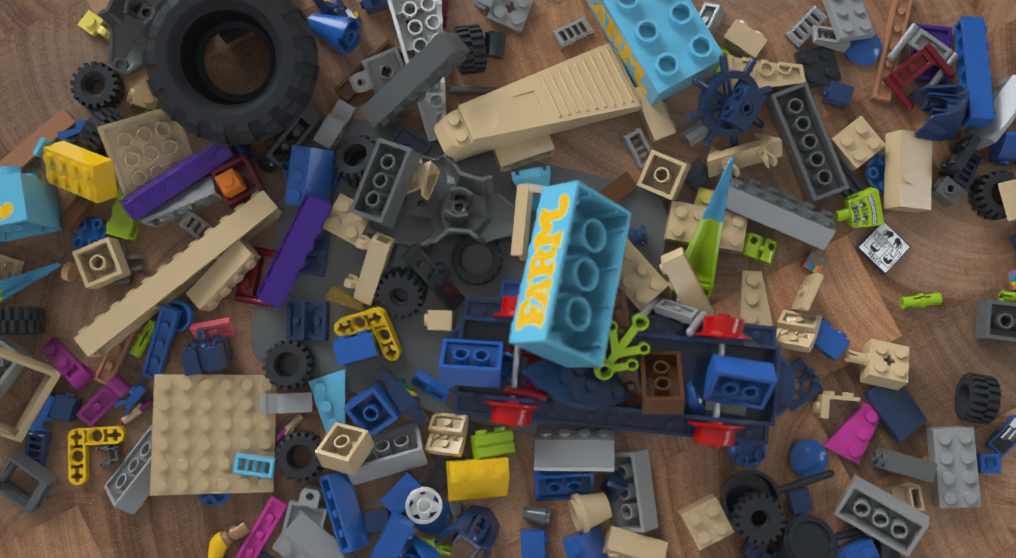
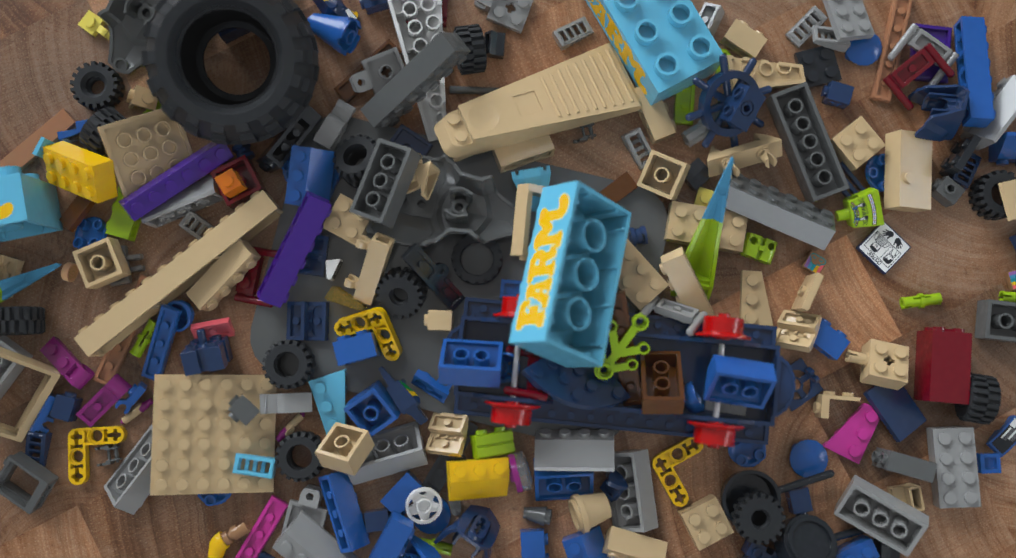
none -> dark grey brick [228,394,260,426]
none -> white slope [325,259,343,281]
none -> clear piece [508,451,533,493]
none -> dark grey piece [573,123,597,144]
none -> yellow beam [651,437,703,507]
none -> lime tile [673,84,695,126]
none -> dark red brick [913,327,973,405]

